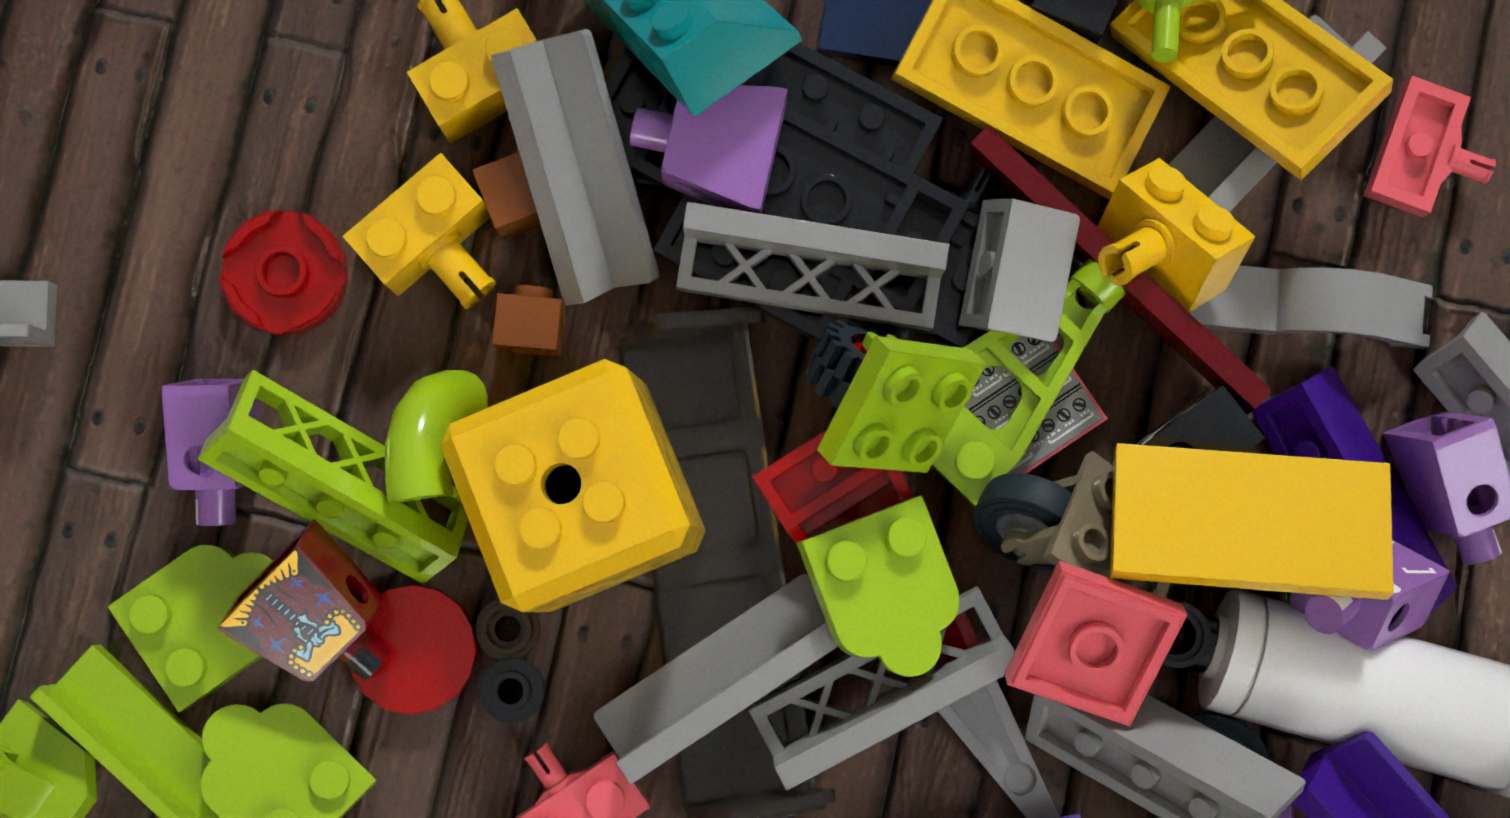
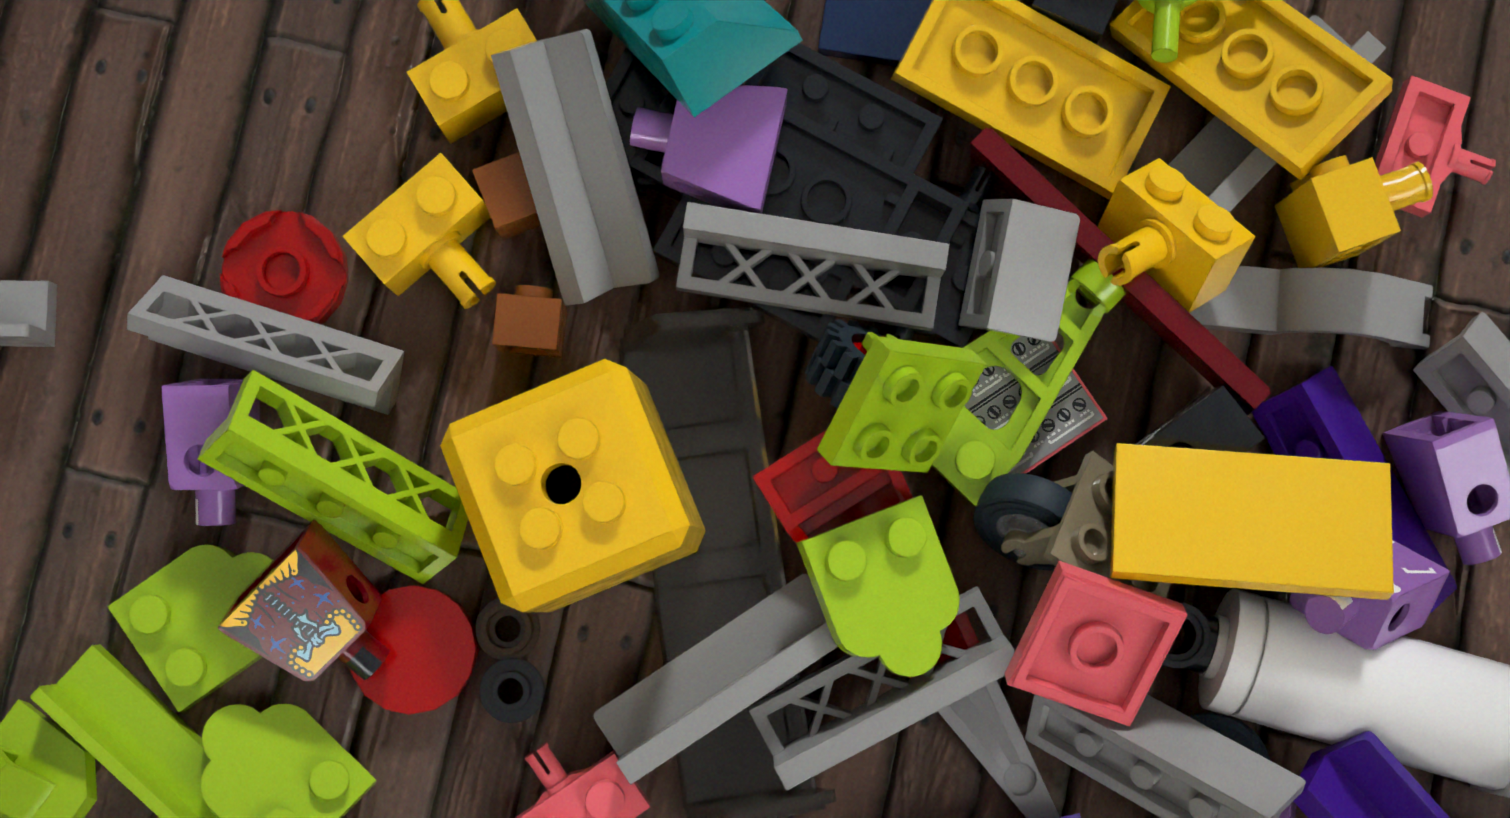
lime cylinder [385,370,488,503] -> none
none -> light grey fence [127,275,404,415]
none -> yellow brick [1275,155,1433,268]

